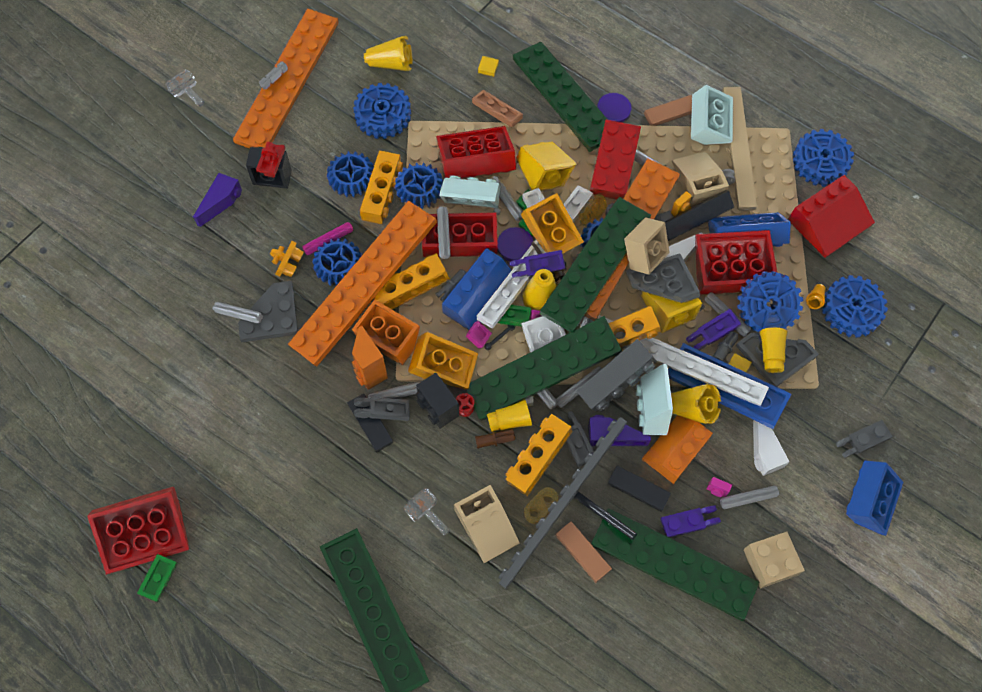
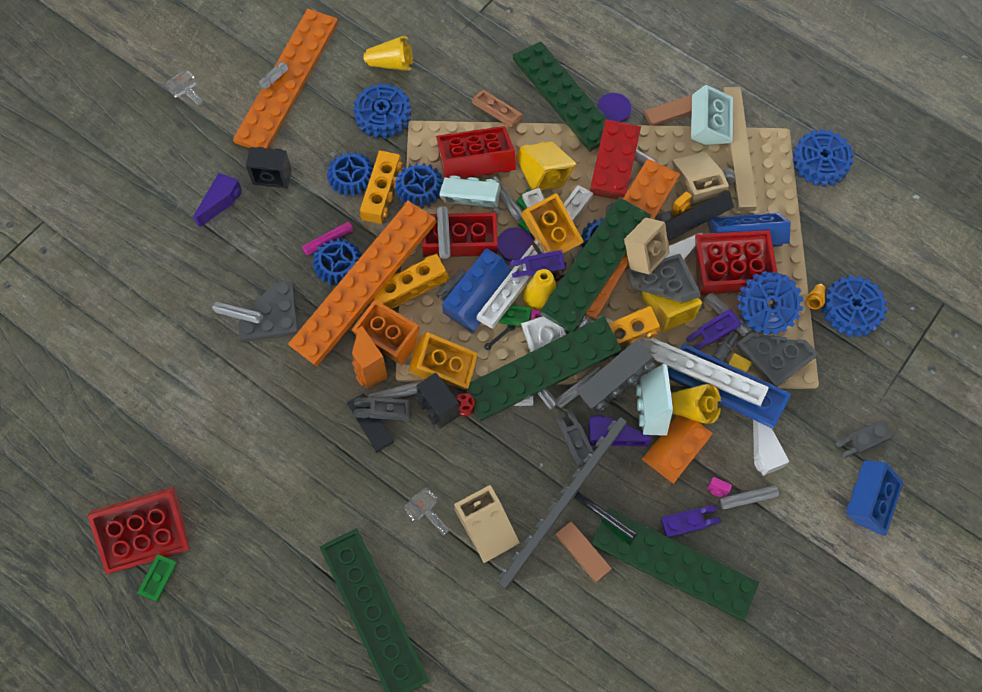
red hips [256,141,286,177] -> none
light orange hips [270,241,304,277] -> none
dark pink plate [465,321,492,349] -> none
reddish brown axle [475,429,515,449] -> none
yellow tile [478,56,499,77] -> none
yellow plant [487,399,532,432] -> none
light orange brick [505,414,573,497] -> none
clear yellow plate [524,487,558,524] -> none
clear yellow plate [579,194,607,227] -> none
black tile [607,466,671,512] -> none
tan brick [744,532,805,589] -> none
yellow plant [760,327,788,373] -> none
red slope [788,175,875,258] -> none

